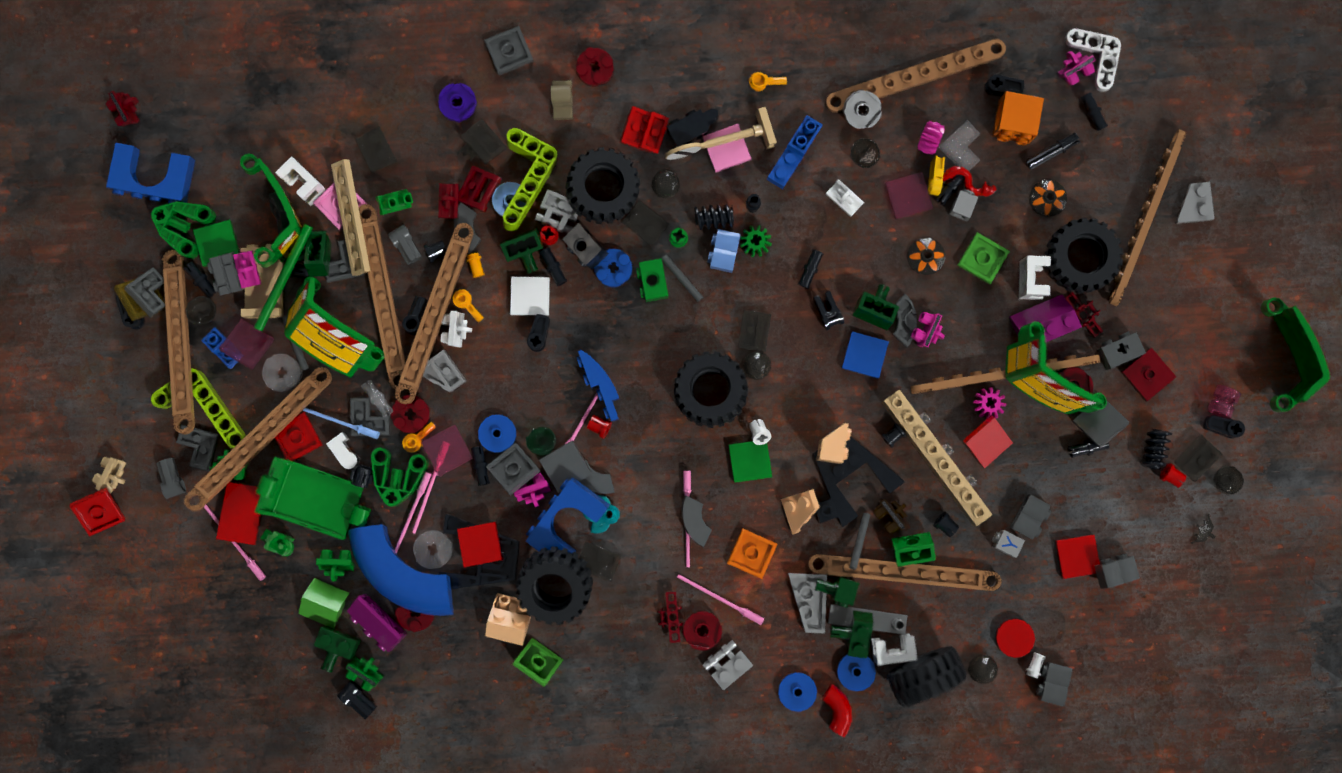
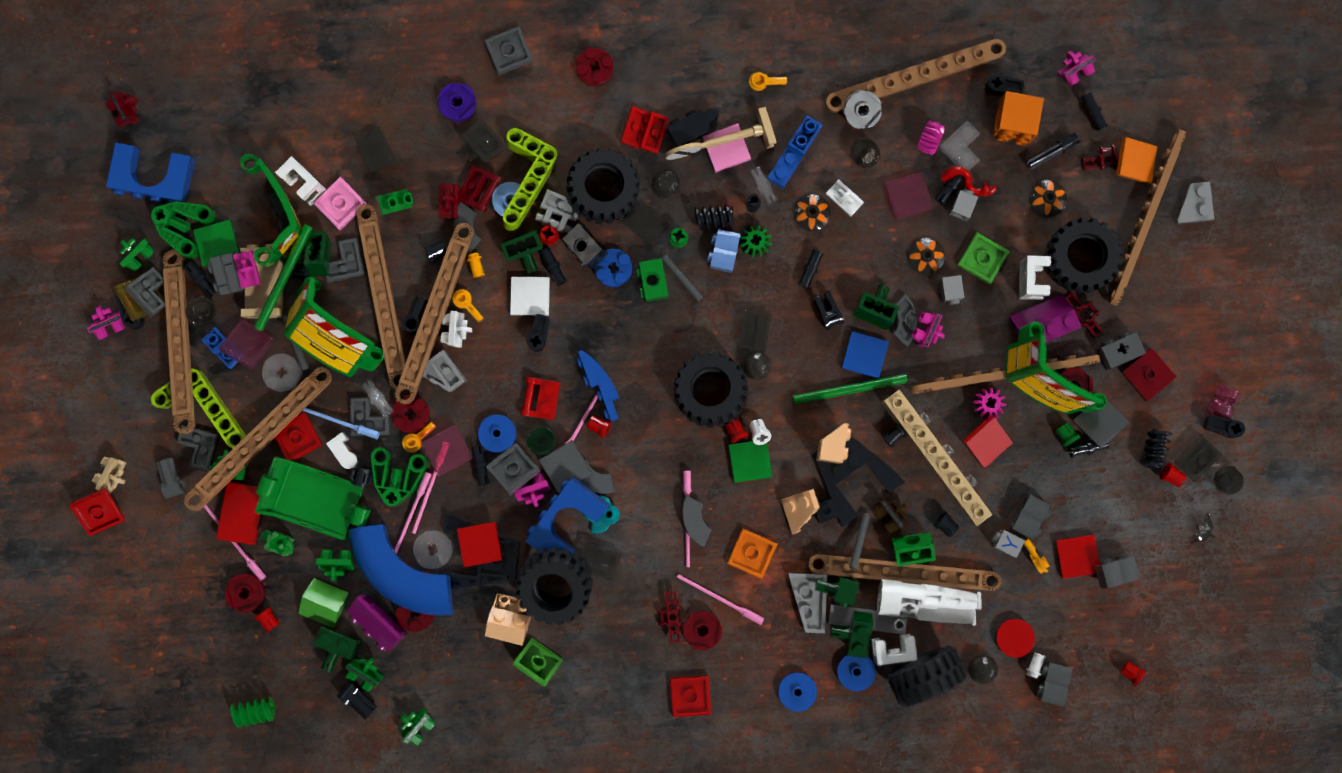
tan plate [331,159,370,276] -> none
dark grey piece [388,224,422,265] -> none
dark tan tile [551,80,573,120] -> none
light grey plate [703,640,753,690] -> none
red cylinder [822,684,852,738] -> none
yellow piece [928,155,945,196] -> none
white beam [1065,29,1121,92] -> none
green panel [1261,297,1330,413] -> none
none -> dark pink hips [87,306,126,340]
none -> green hips [119,238,155,272]
none -> dark red plate [225,574,265,613]
none -> green piece [231,697,275,728]
none -> red bush [254,607,280,632]
none -> green hips [400,708,435,746]
none -> red plate [520,377,560,420]
none -> red tile [670,675,711,717]
none -> red bush [725,419,749,444]
none -> clear pin [749,166,778,205]
none -> clear smoke dish [793,194,831,232]
none -> green piece [793,374,908,405]
none -> white piece [877,579,981,626]
none -> light grey brick [939,275,965,305]
none -> light orange plate [1024,538,1050,574]
none -> green bush [1056,423,1081,448]
none -> dark red piece [1082,144,1120,171]
none -> orange tile [1116,137,1158,184]
none -> red bush [1120,661,1146,686]

